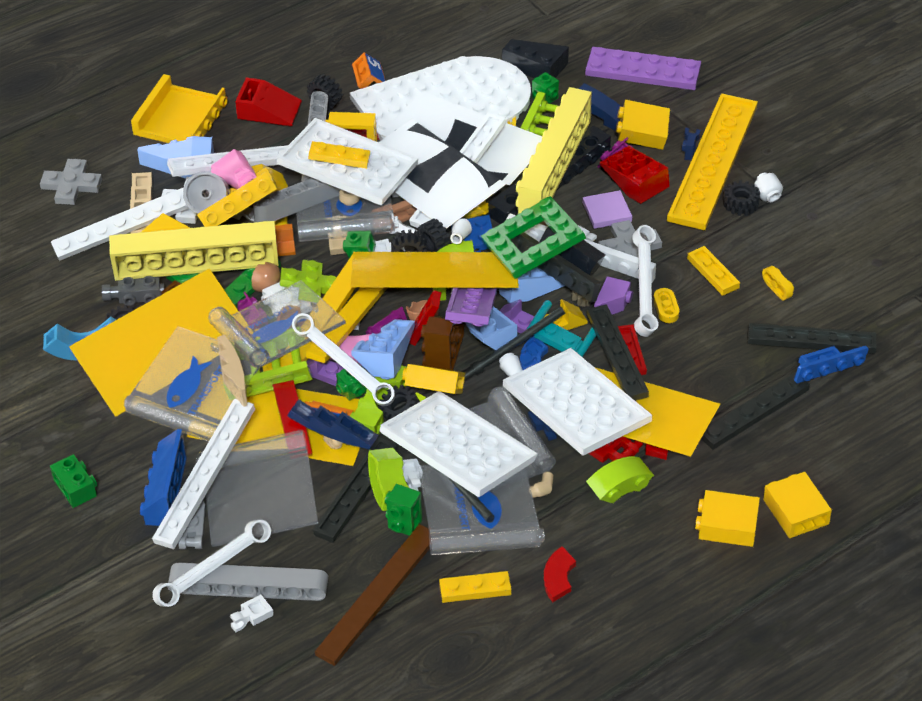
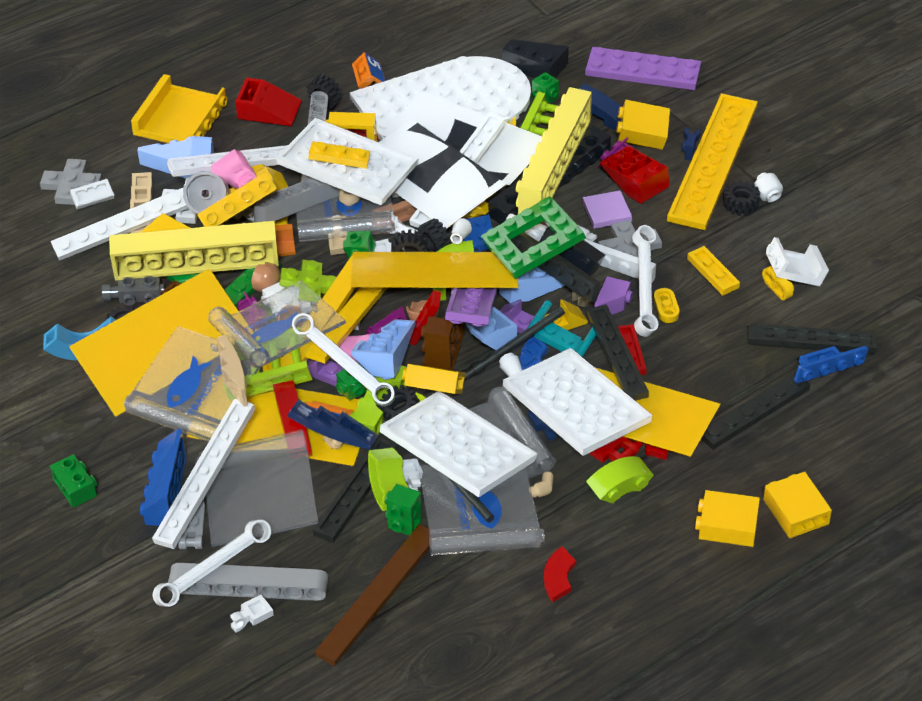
yellow plate [439,571,511,603] -> none
none -> white plate [70,179,114,209]
none -> white panel [766,237,829,286]

